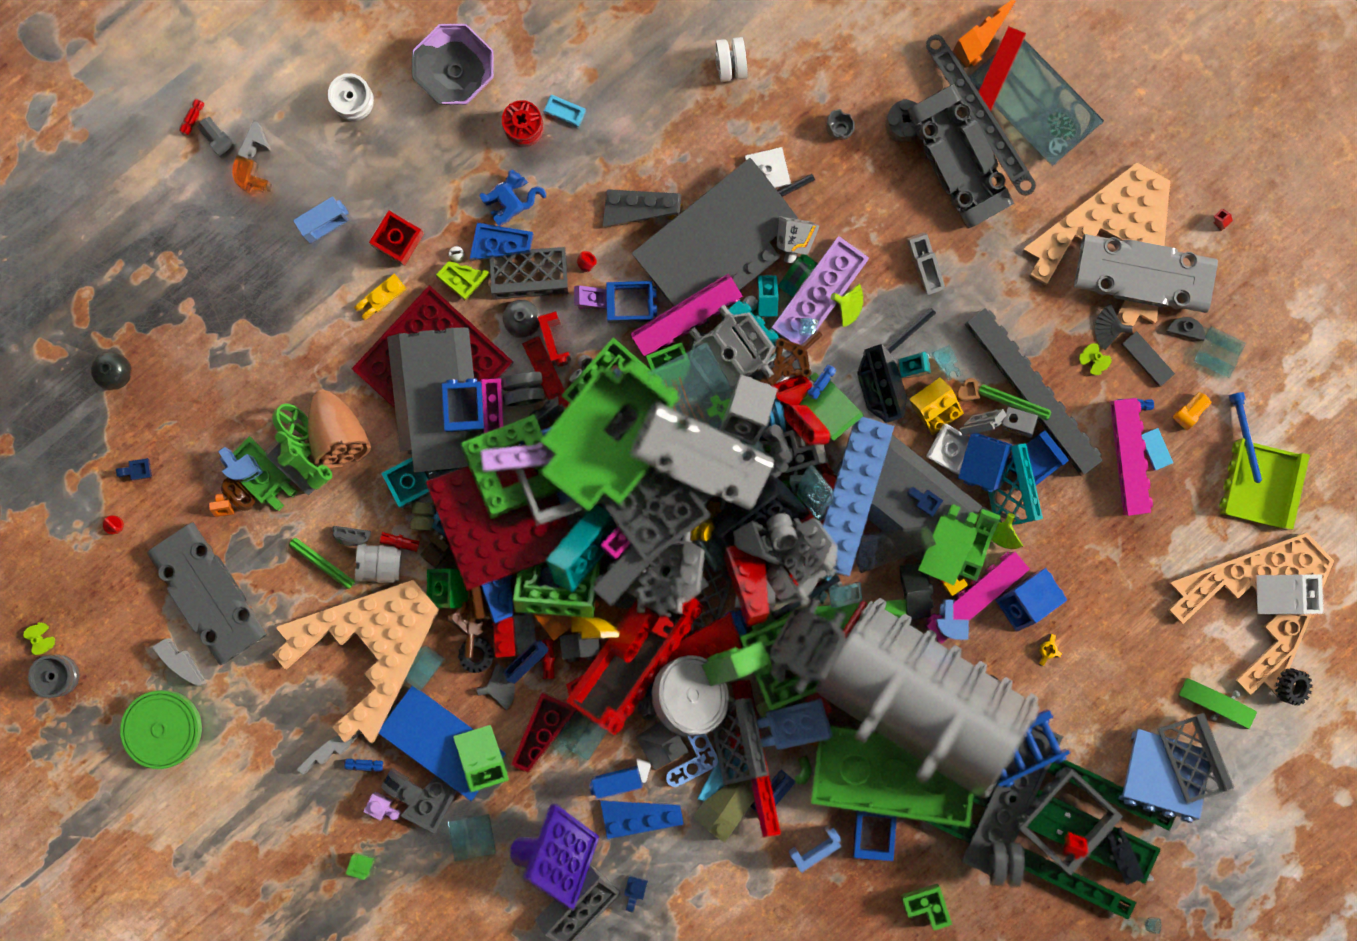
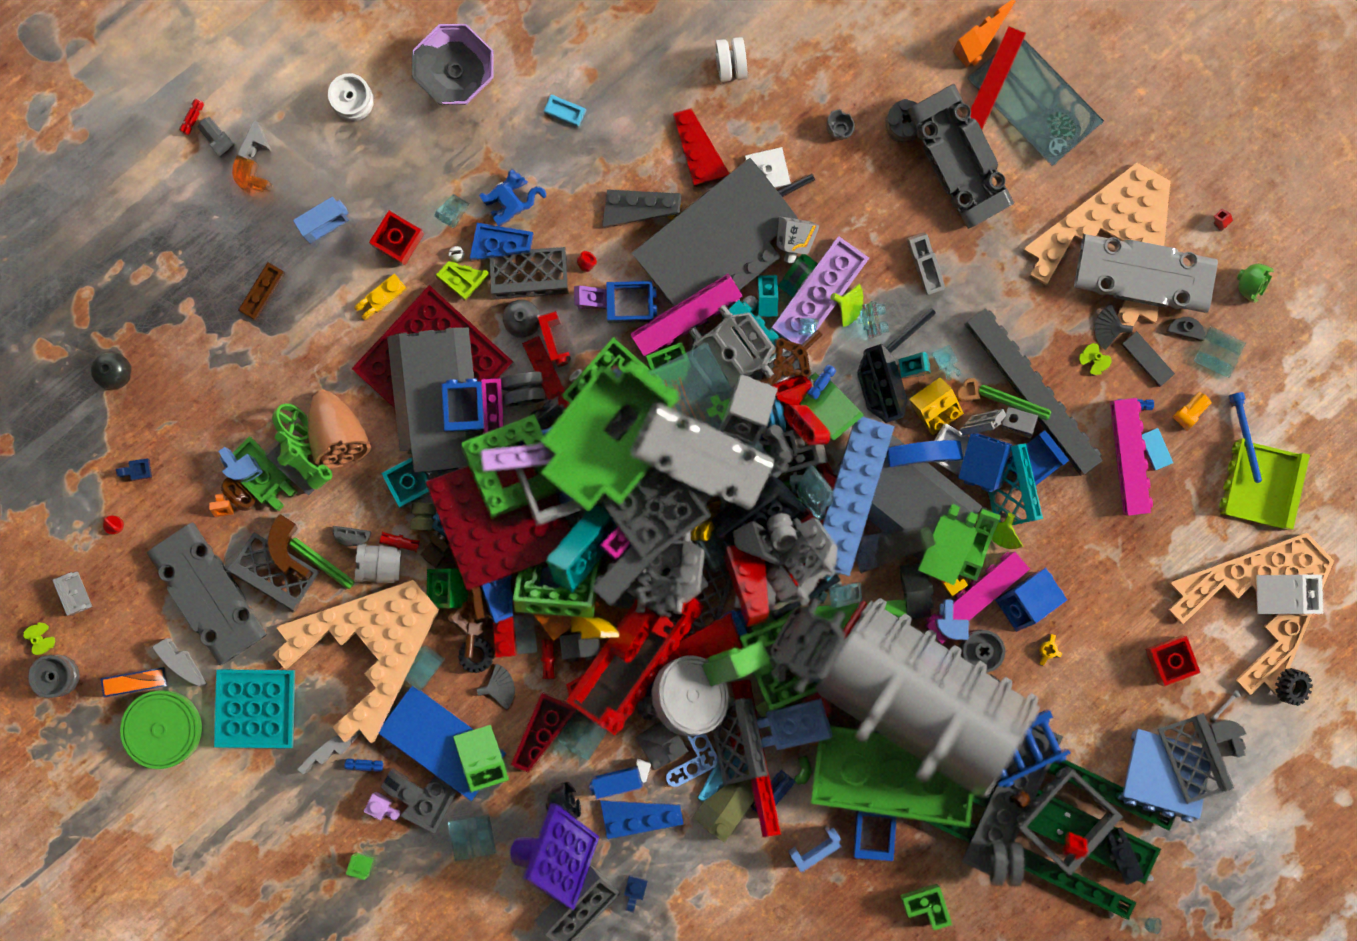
red wheel [502,100,544,147] -> none
dark blue piece [503,640,549,684] -> none
light grey hinge [577,355,593,371] -> none
dark blue plate [907,487,944,517] -> none
dark grey plate [926,34,1036,196] -> none
bright green slope [1179,678,1257,729] -> none
none -> light grey hinge [53,572,93,615]
none -> slope [100,667,168,697]
none -> teal plate [214,669,295,748]
none -> dark grey fence [227,532,320,612]
none -> reddish brown tile [238,262,285,321]
none -> reddish brown arch [268,514,311,580]
none -> clear light blue slope [434,194,469,228]
none -> black cylinder [545,781,581,819]
none -> red wing [673,108,730,186]
none -> clear light blue hips [856,301,889,338]
none -> blue slope [887,440,964,467]
none -> dark grey wheel [959,630,1006,673]
none -> reddish brown hinge [1012,791,1030,809]
none -> red brick [1145,636,1201,686]
none -> dark grey brick [1208,719,1247,757]
none -> bright green cylinder [1237,264,1274,303]

